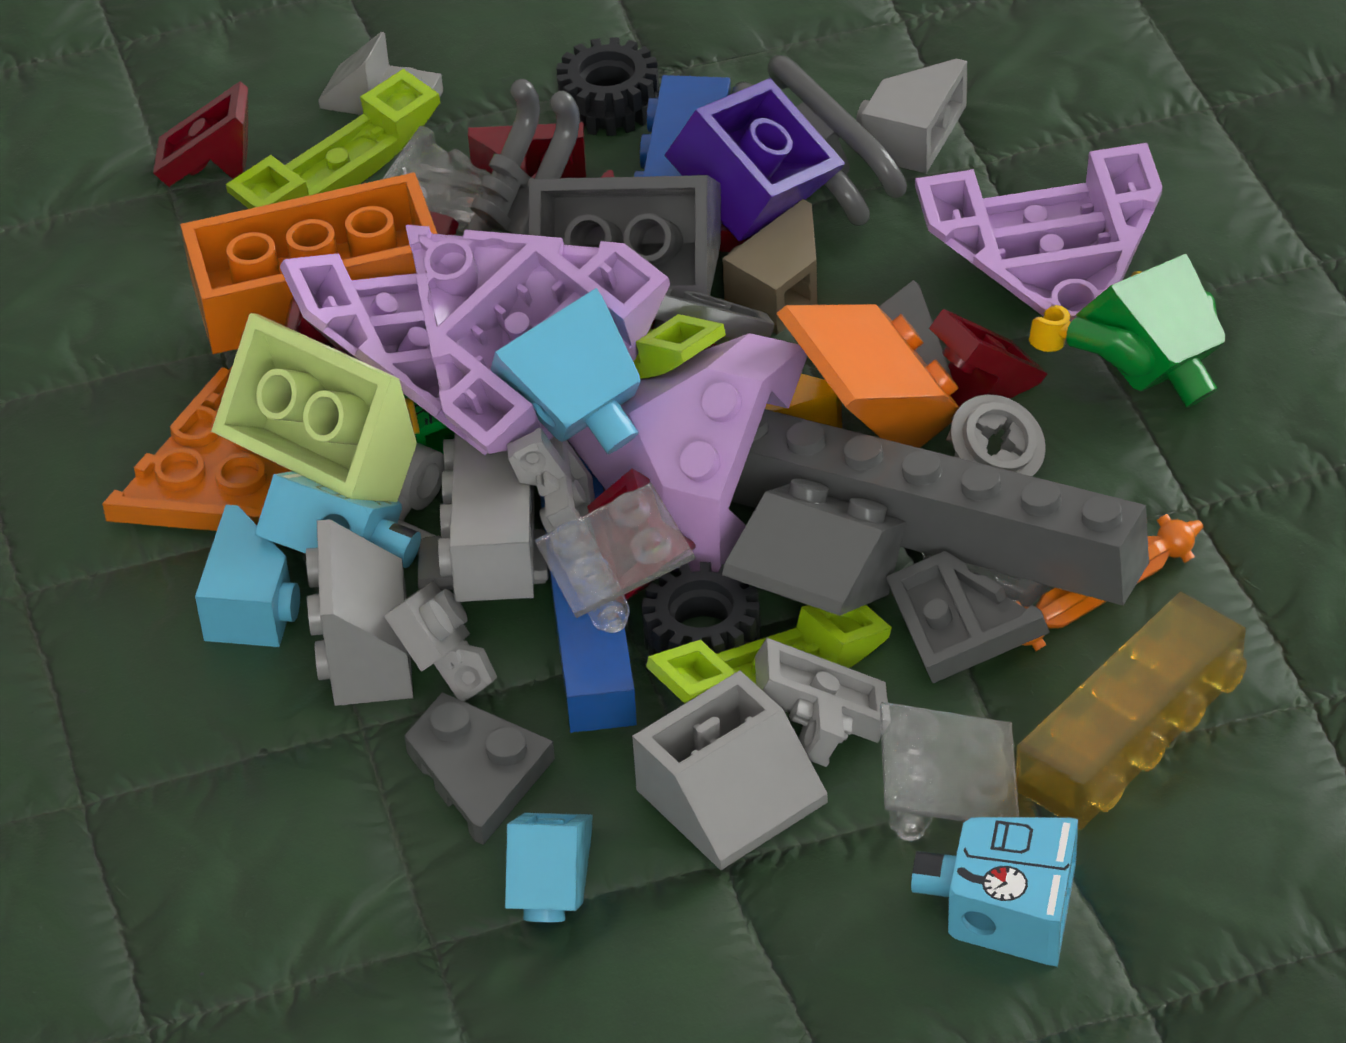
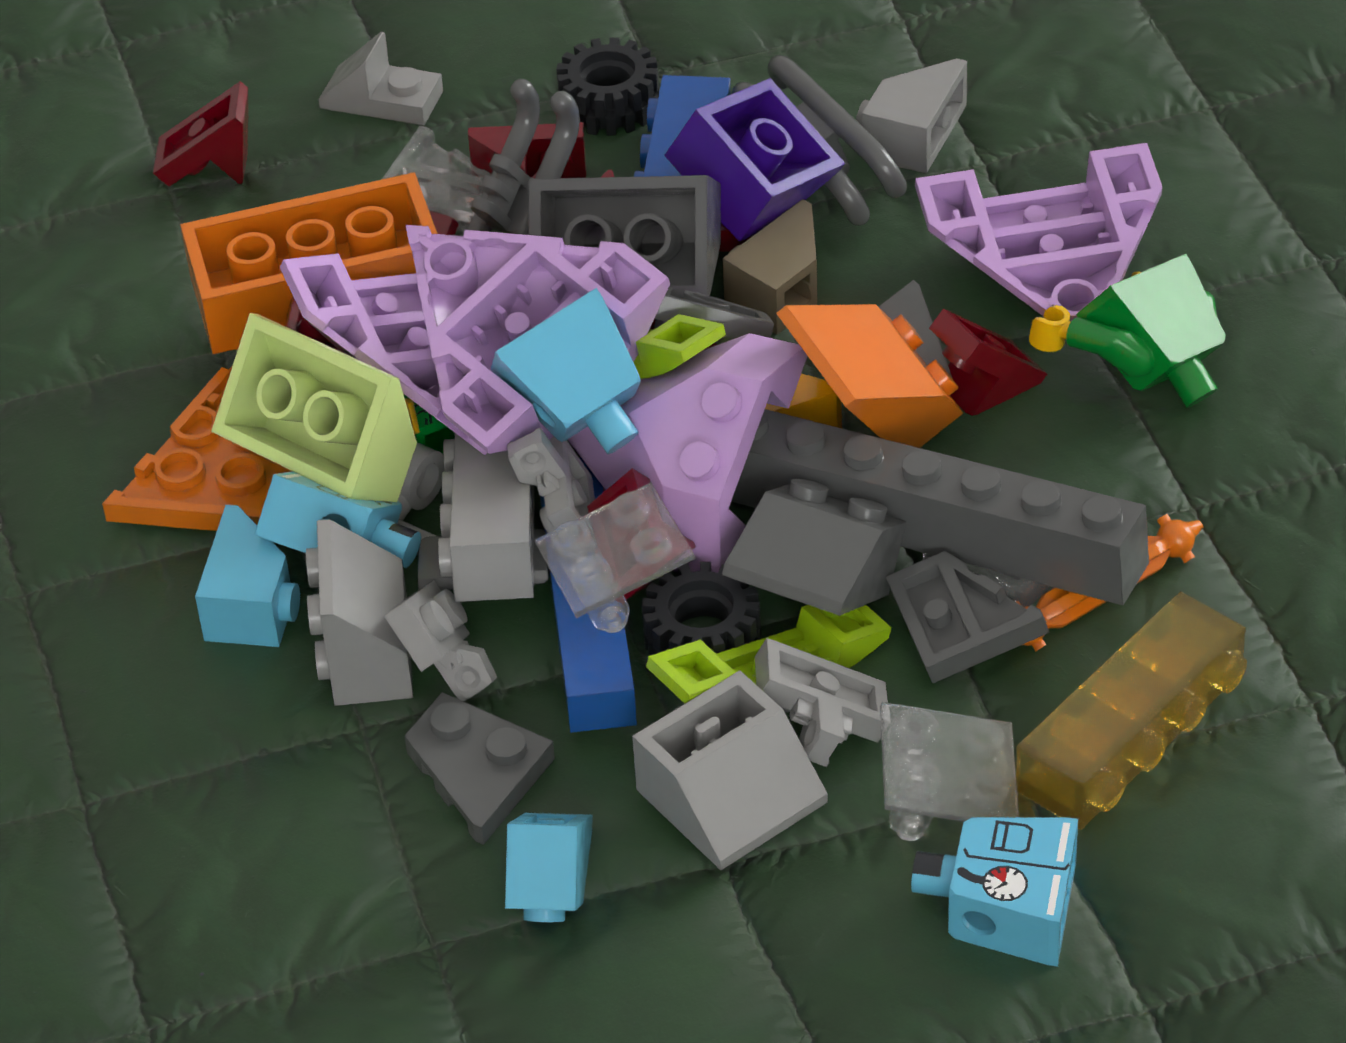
lime slope [226,68,441,209] -> none
light grey gear [946,395,1045,476] -> none

